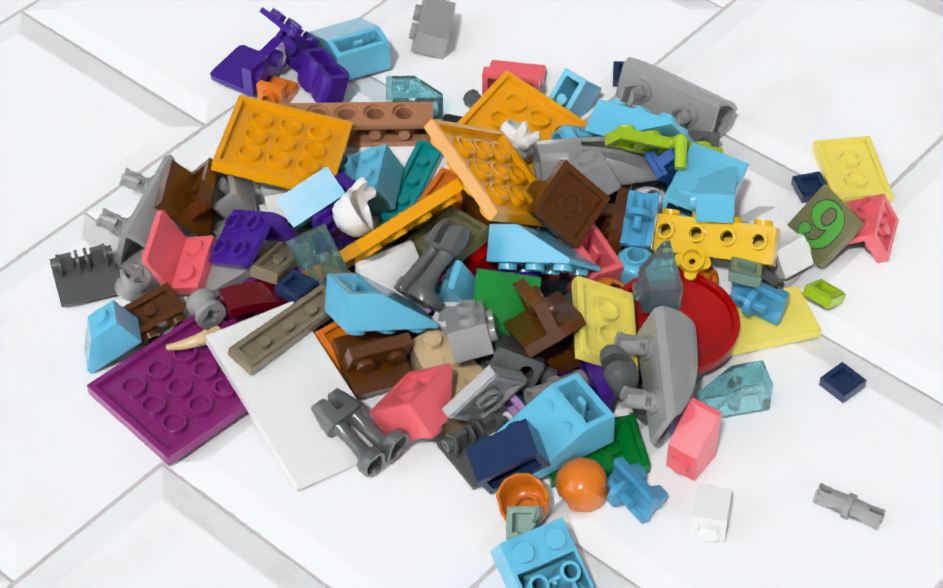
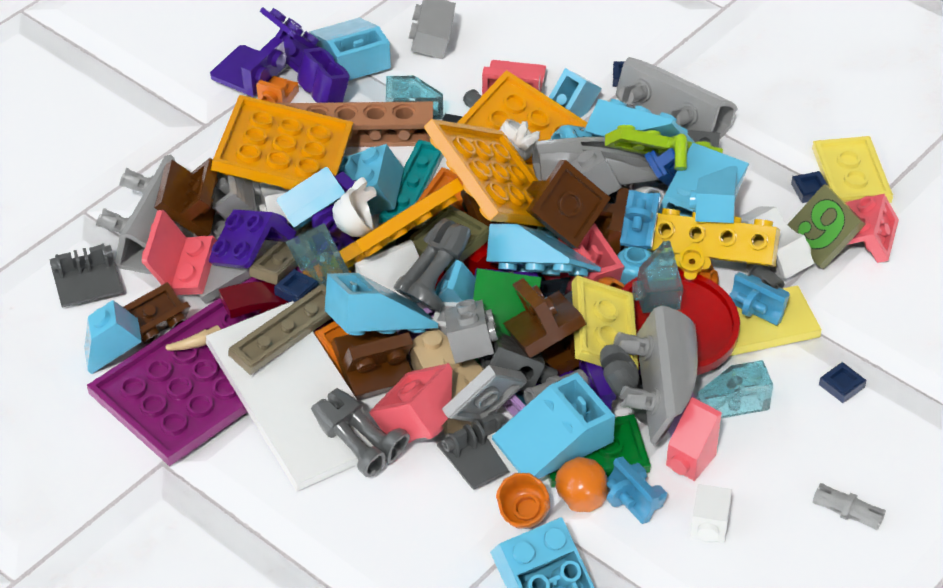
light grey wheel [114,262,152,302] -> none
light grey wheel [186,288,226,329] -> none
dark blue piece [466,418,551,494] -> none
tile [506,506,544,540] -> none
sand green tile [728,256,762,288] -> none
lime tile [802,279,846,309] -> none

